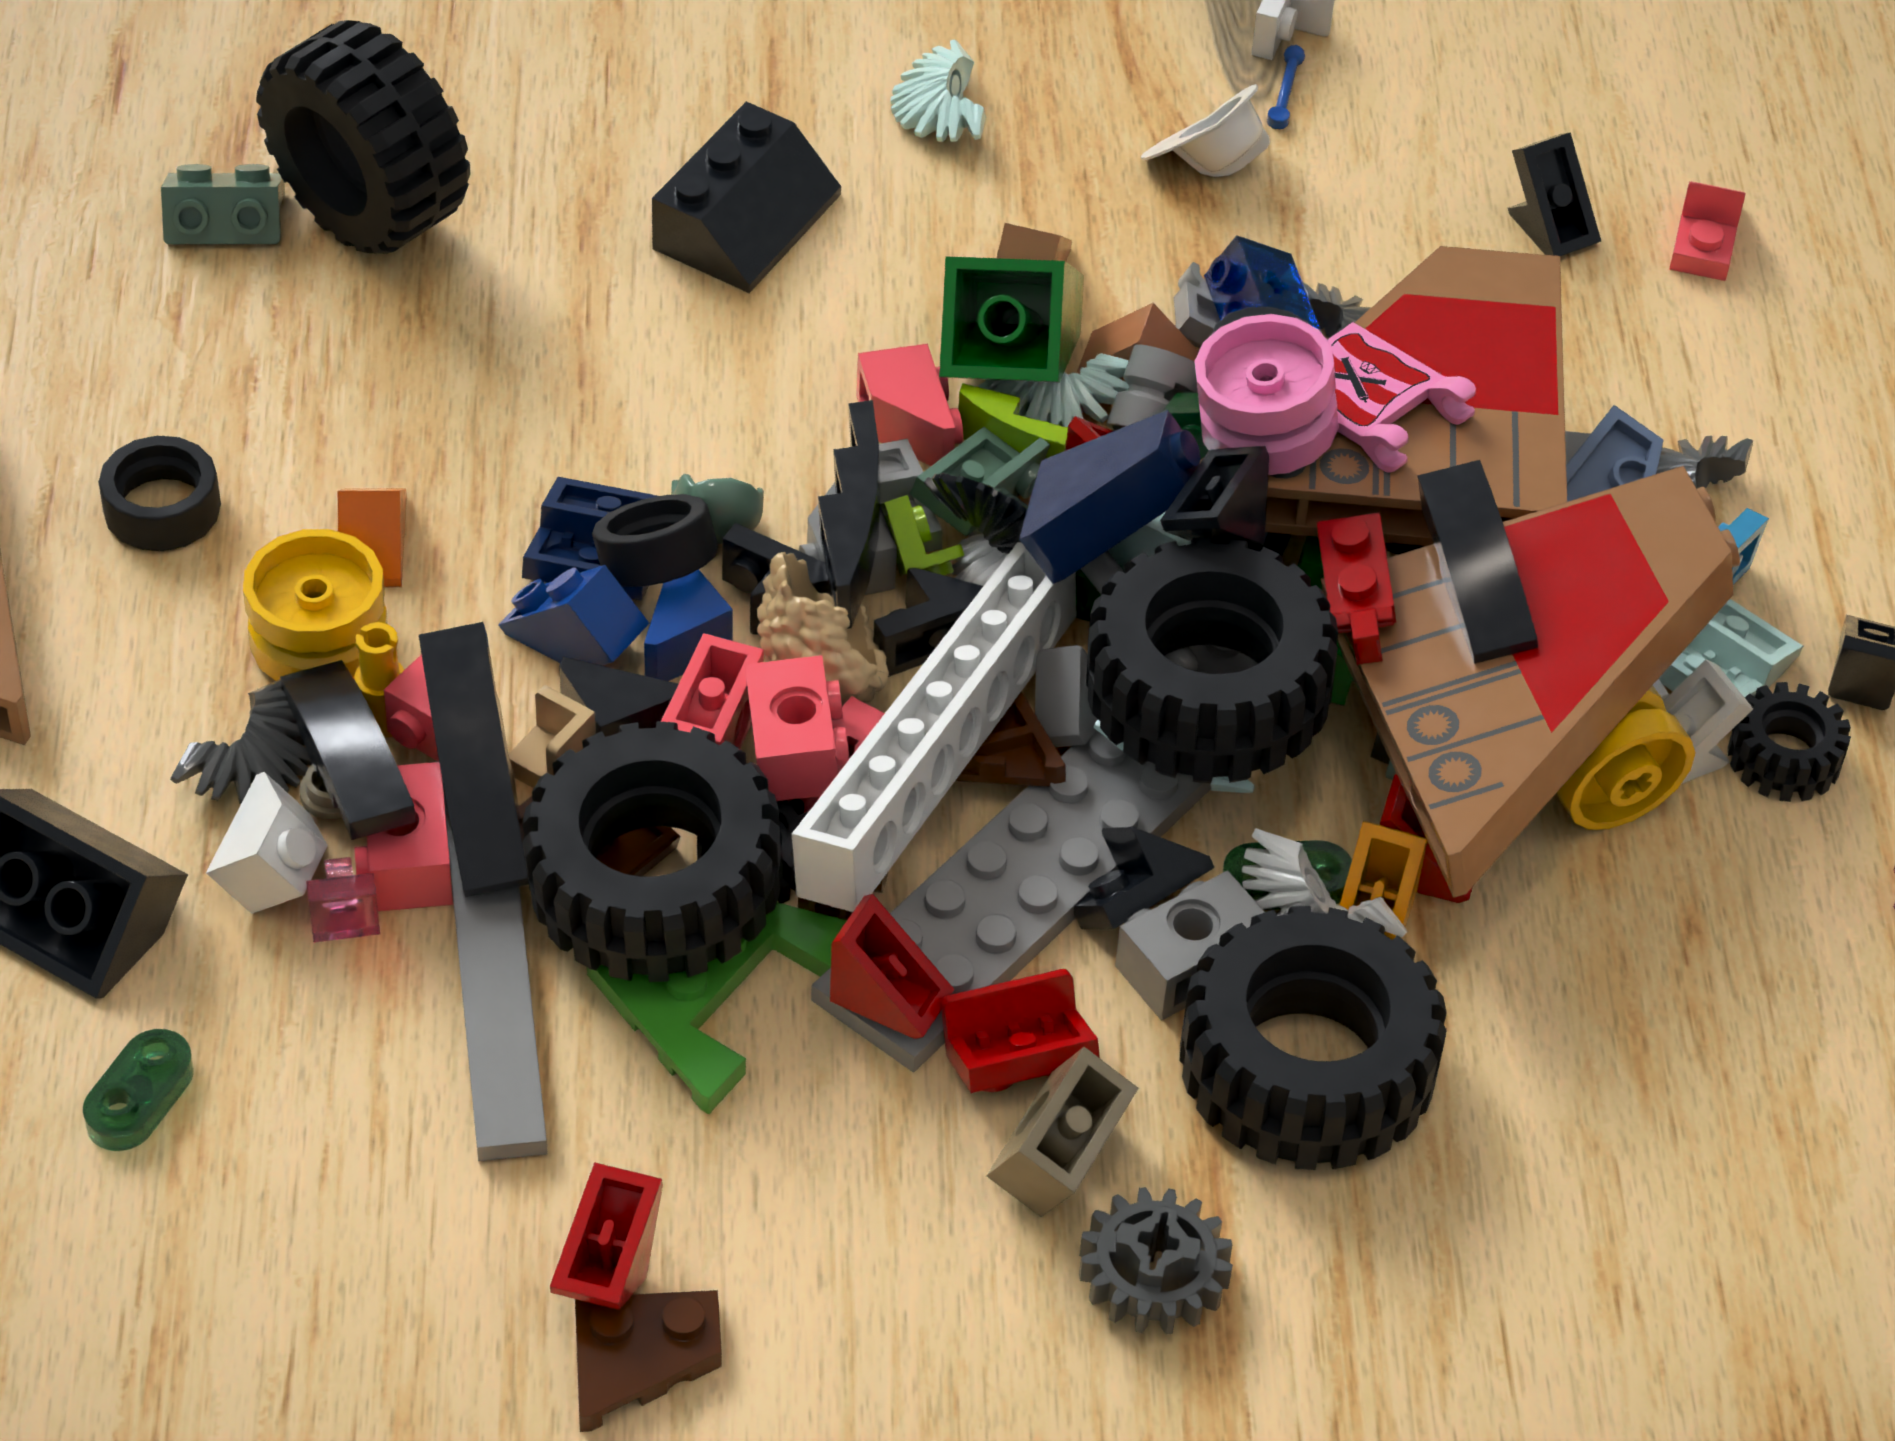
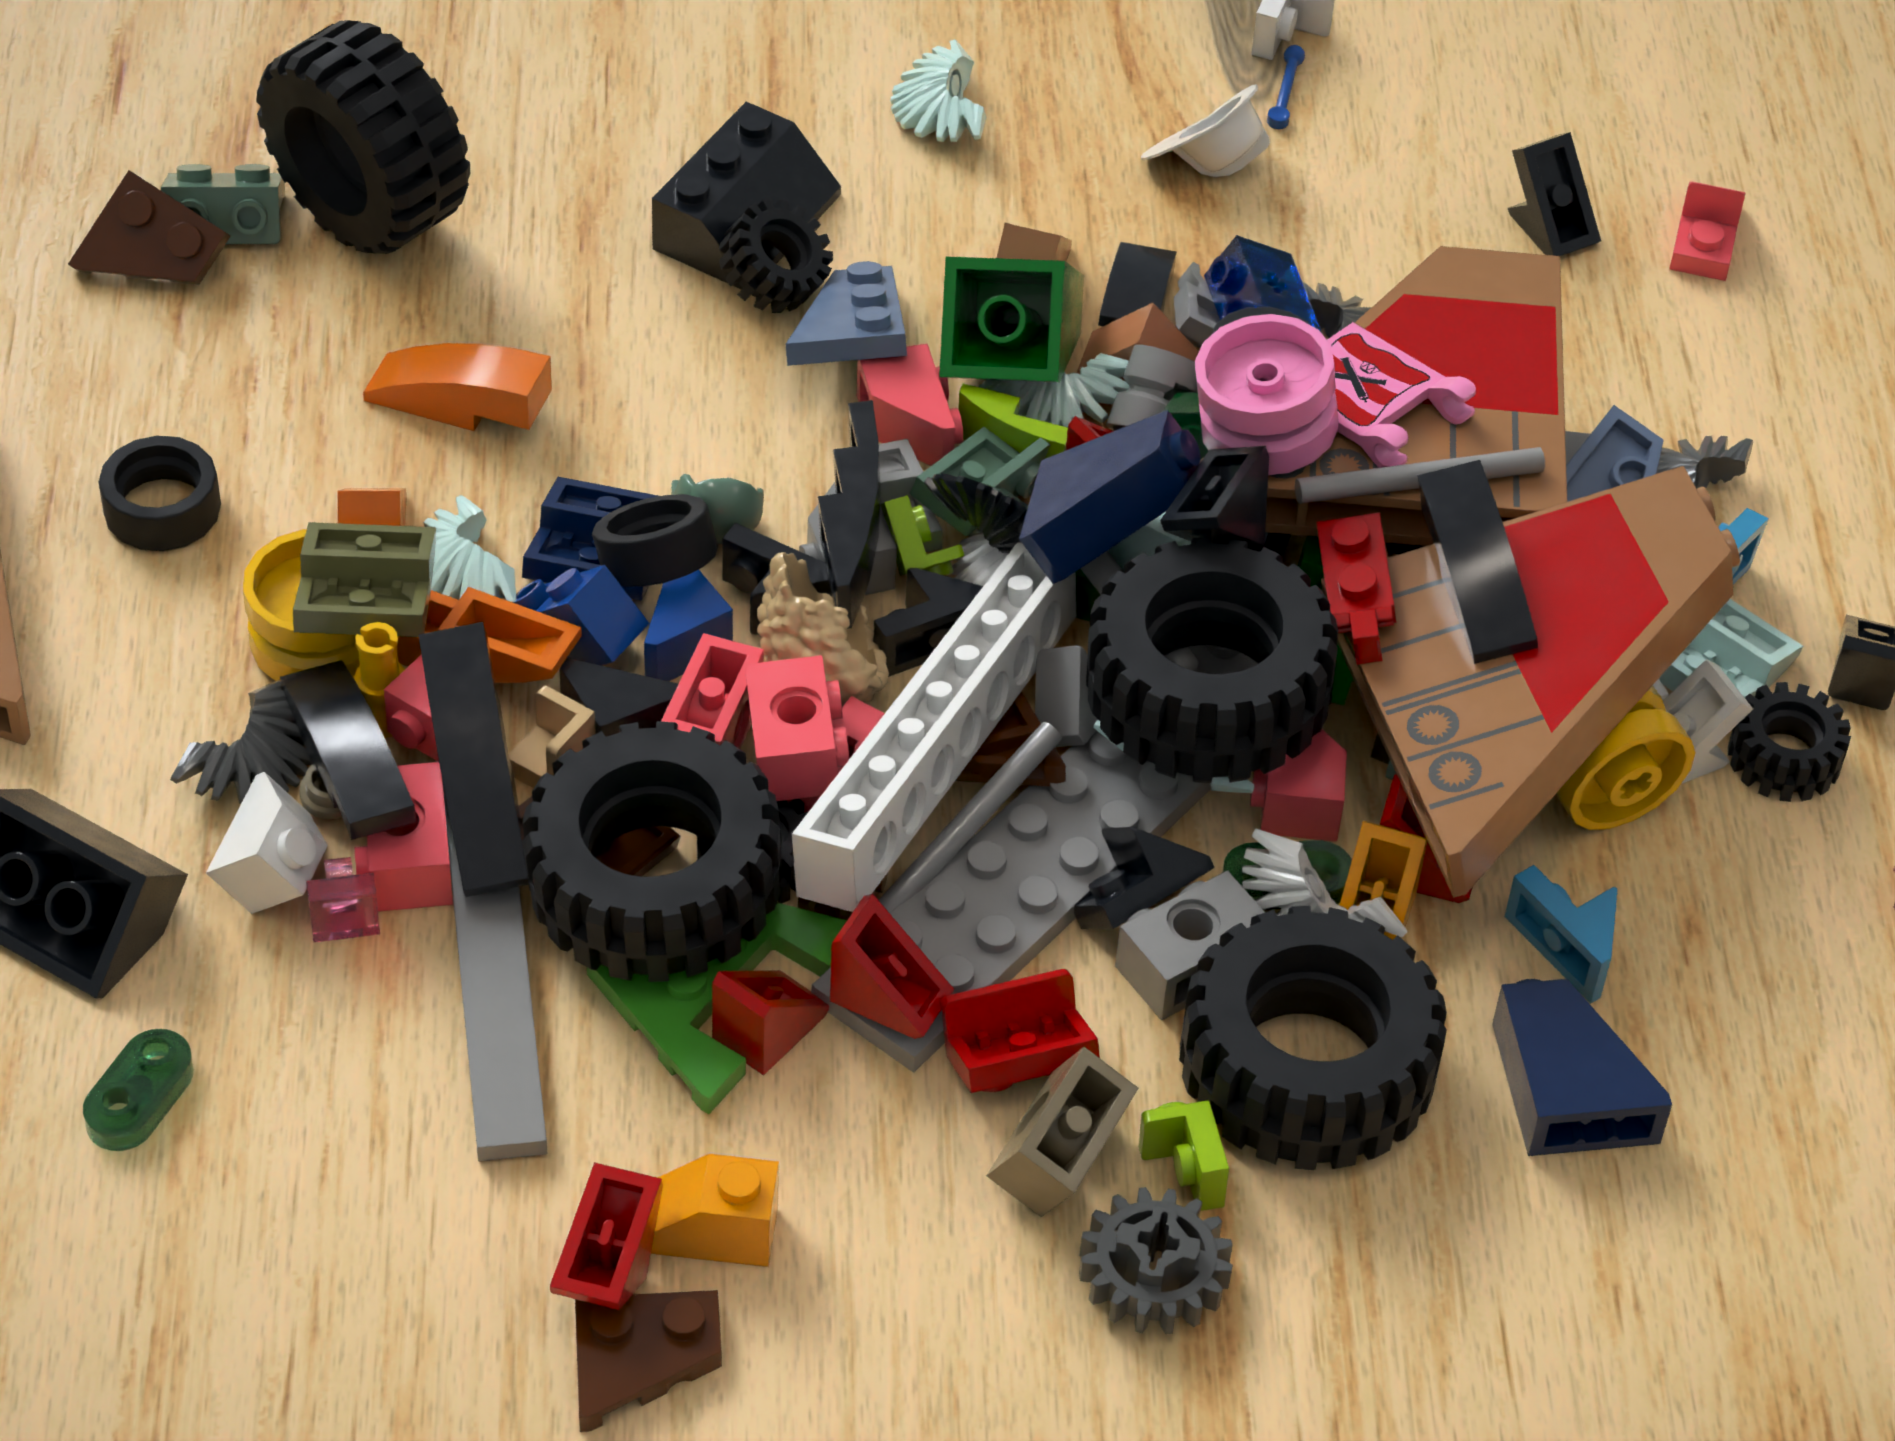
none -> reddish brown wing [68,170,231,285]
none -> olive slope [293,522,436,637]
none -> orange slope [363,343,552,431]
none -> orange slope [397,587,582,683]
none -> light aqua hair [423,495,516,603]
none -> light orange slope [651,1154,779,1267]
none -> red slope [712,970,829,1076]
none -> black tyre [719,198,833,313]
none -> sand blue wing [786,261,907,366]
none -> light grey bar [879,722,1062,913]
none -> black slope [1098,242,1177,327]
none -> lime bracket [1138,1100,1229,1211]
none -> coral slope [1250,729,1347,842]
none -> light grey bar [1295,447,1545,504]
none -> dark blue slope [1492,979,1672,1156]
none -> dark azure slope [1504,865,1617,1004]

